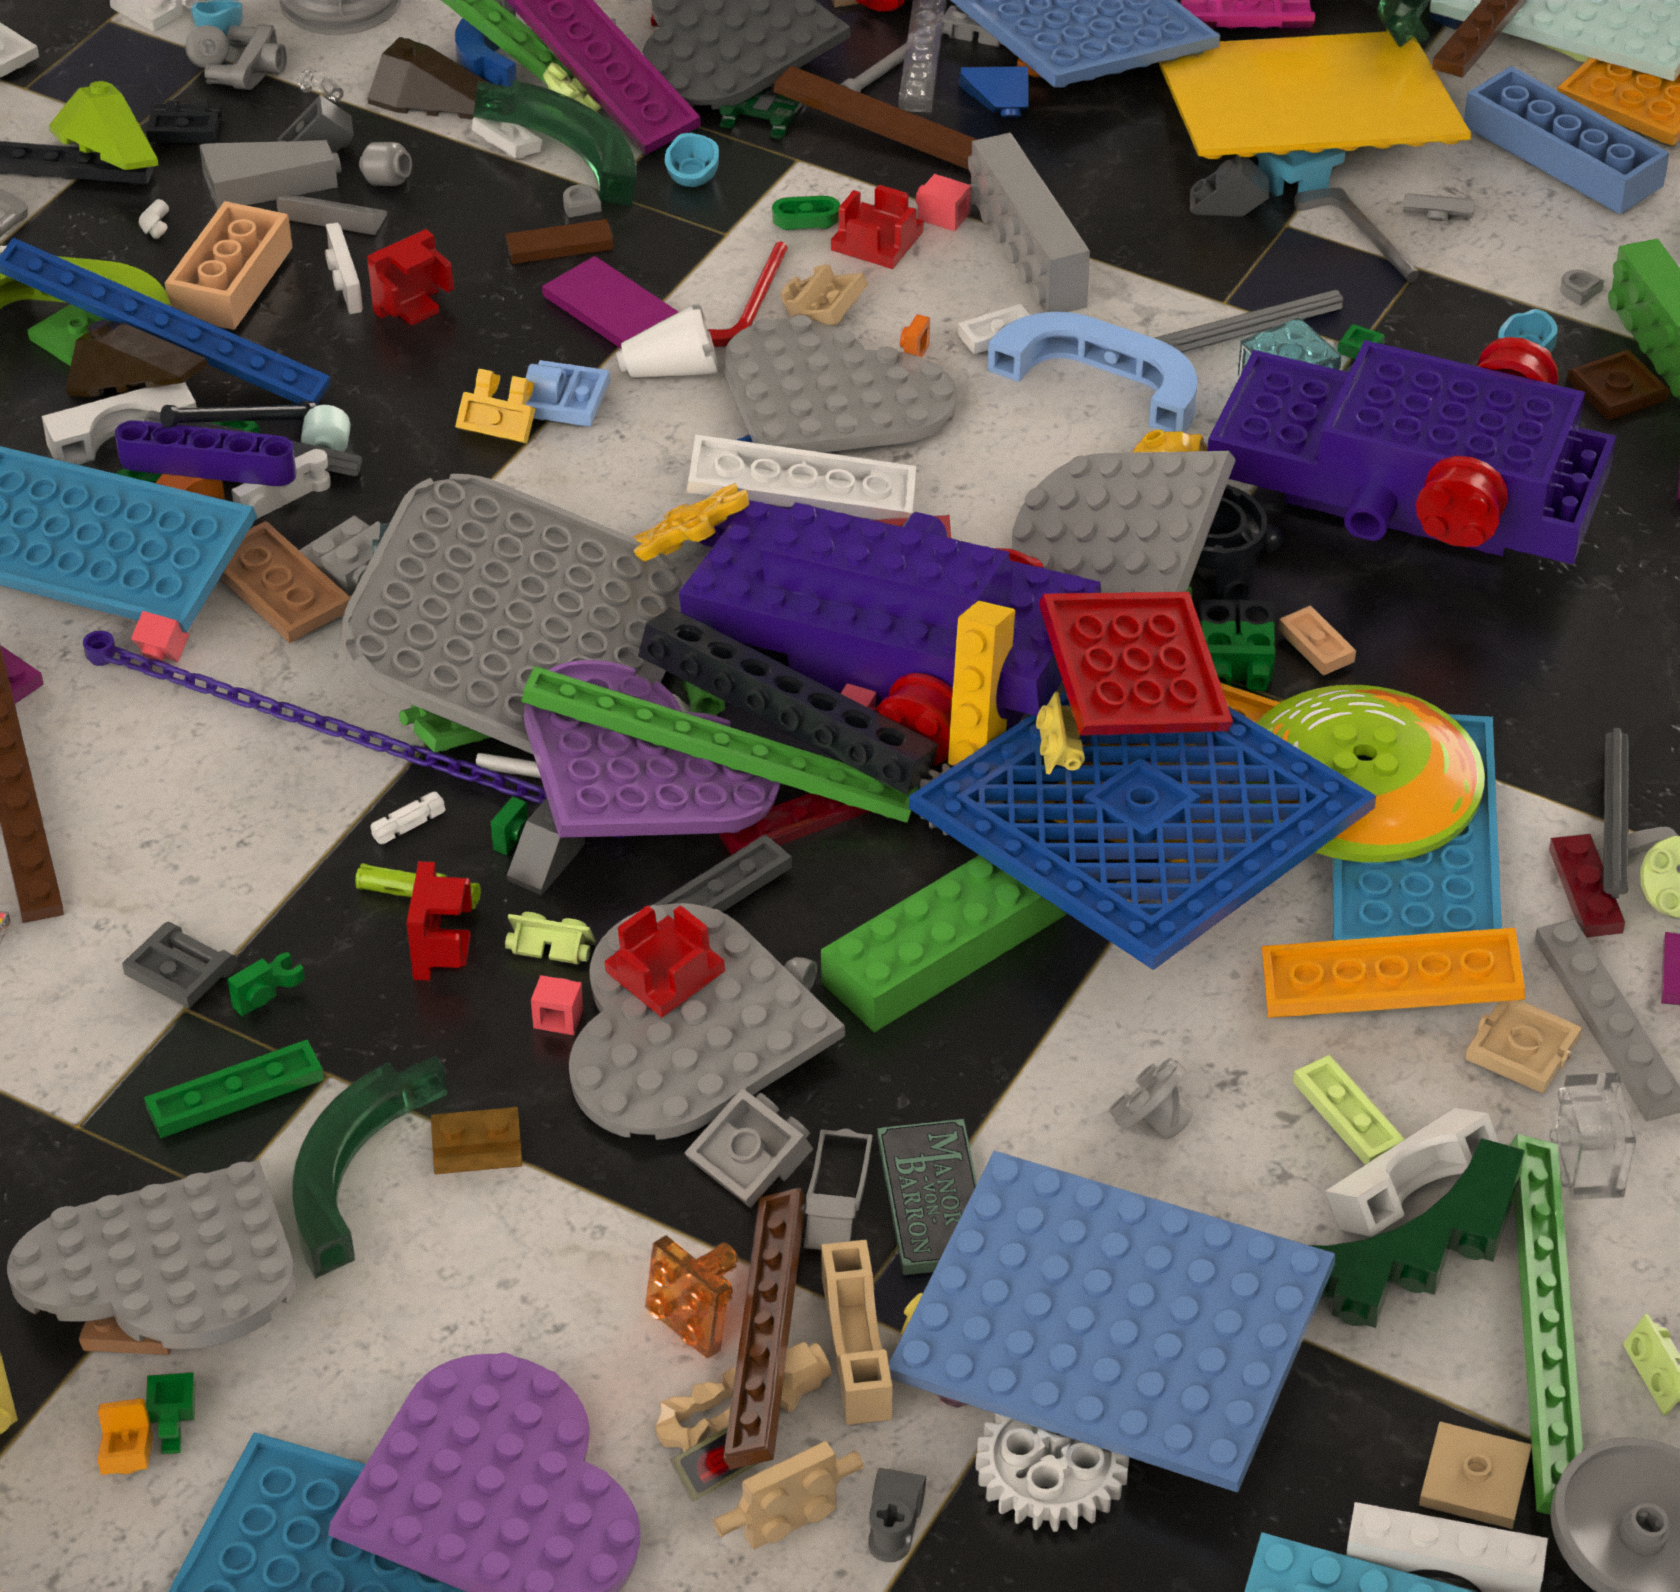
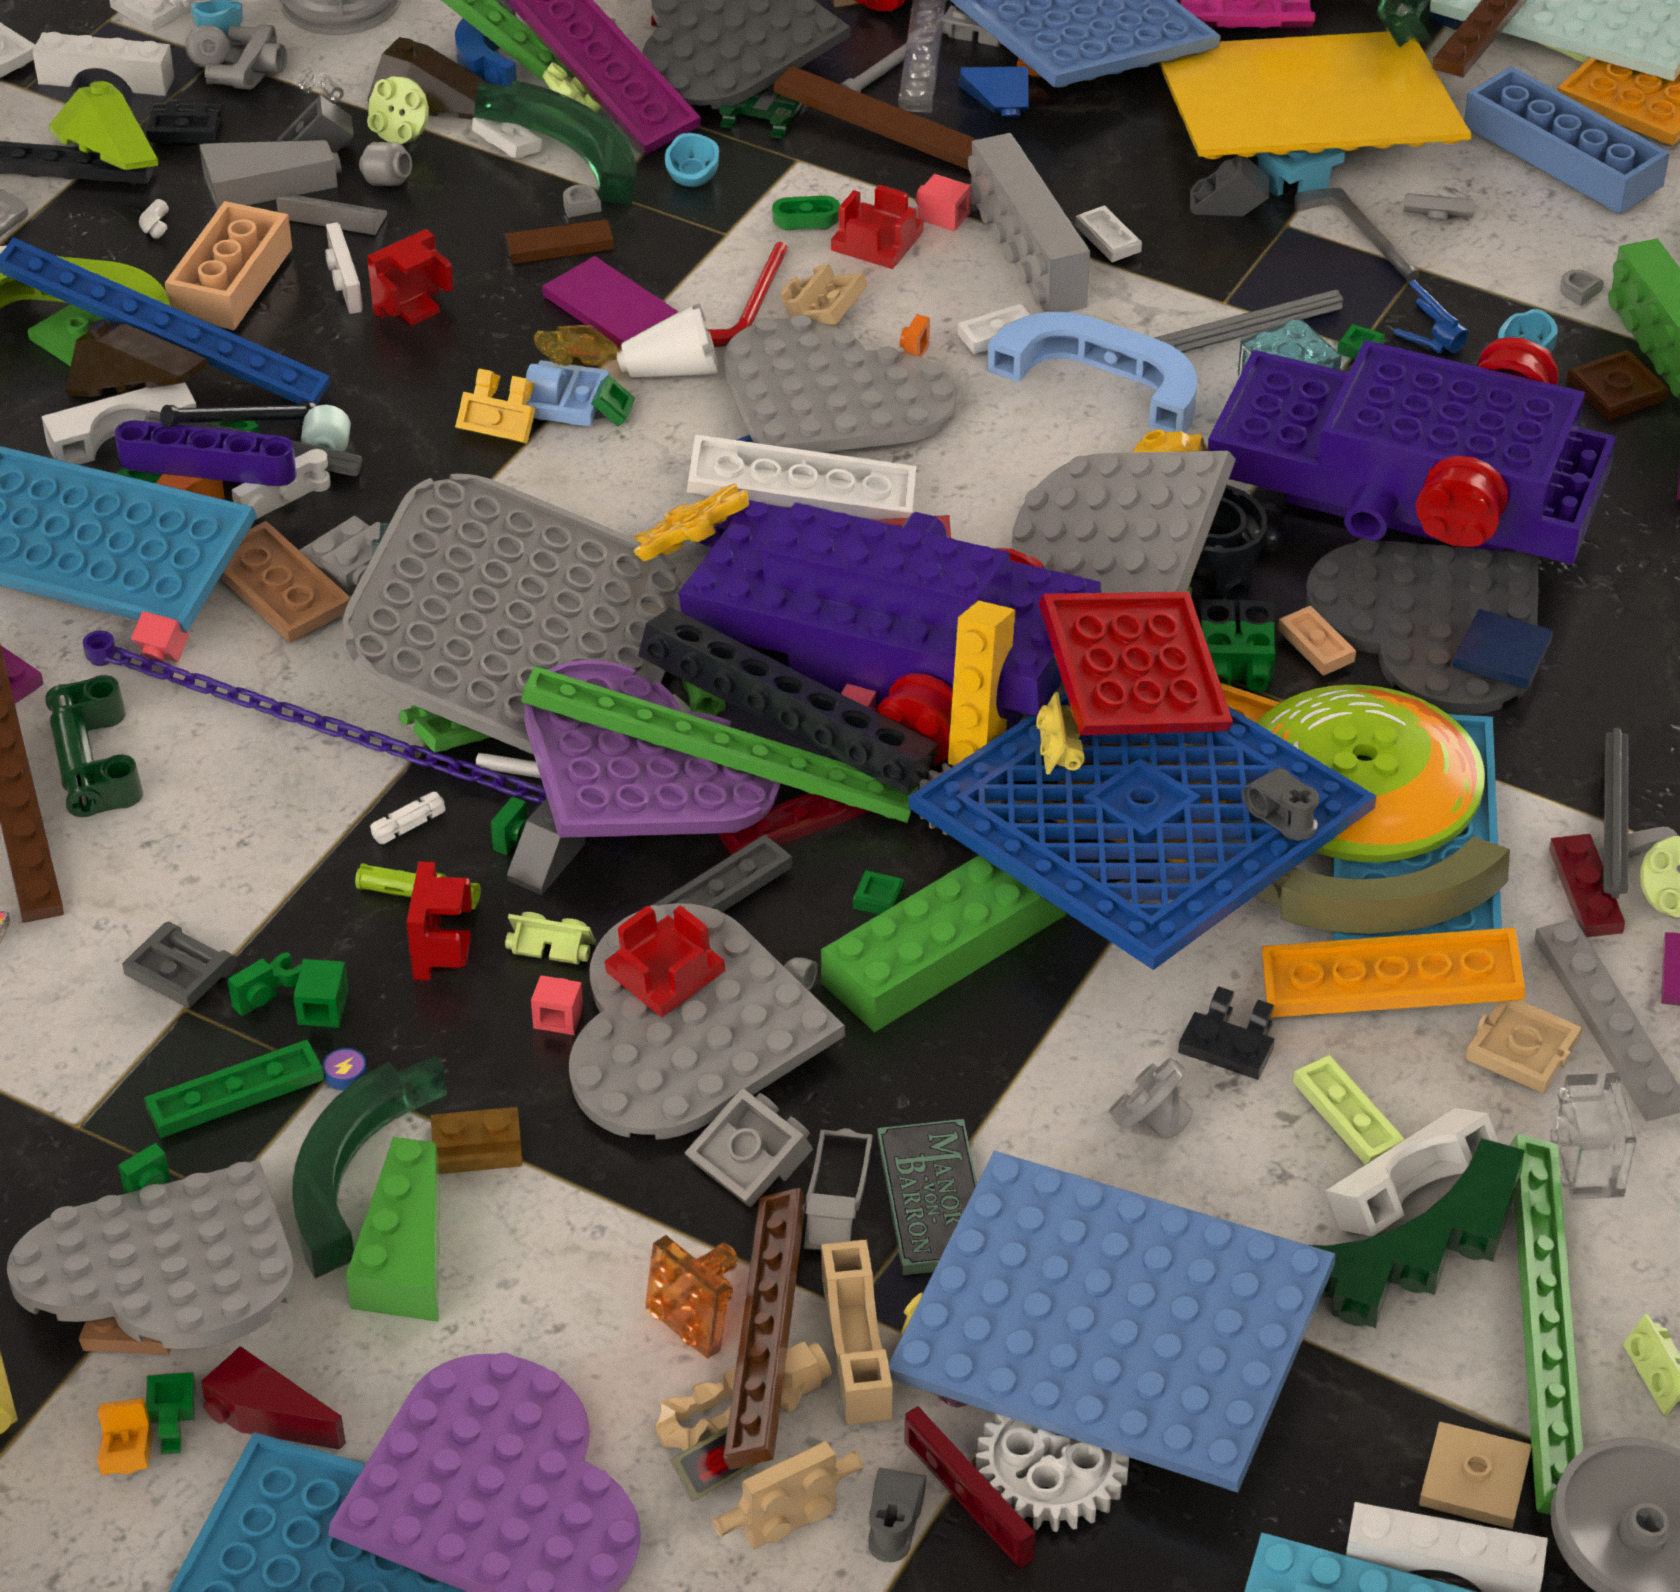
none -> white arch [32,32,174,96]
none -> dark green piece [45,675,143,817]
none -> green plate [118,1143,171,1194]
none -> dark red slope [201,1346,346,1450]
none -> green brick [293,959,349,1028]
none -> tile [323,1048,367,1091]
none -> bright green wedge [346,1137,440,1322]
none -> yellowish green plate [367,76,429,144]
none -> clear yellow plate [533,325,617,366]
none -> green tile [591,375,635,426]
none -> green tile [853,870,905,915]
none -> dark red tile [904,1406,1035,1568]
none -> white plate [1075,206,1142,262]
none -> black plate [1178,986,1275,1080]
none -> olive arch [1224,836,1510,934]
none -> dark grey piece [1242,767,1319,841]
none -> dark grey plate [1305,539,1538,715]
none -> blue plant [1393,280,1469,354]
none -> dark blue tile [1453,609,1553,689]

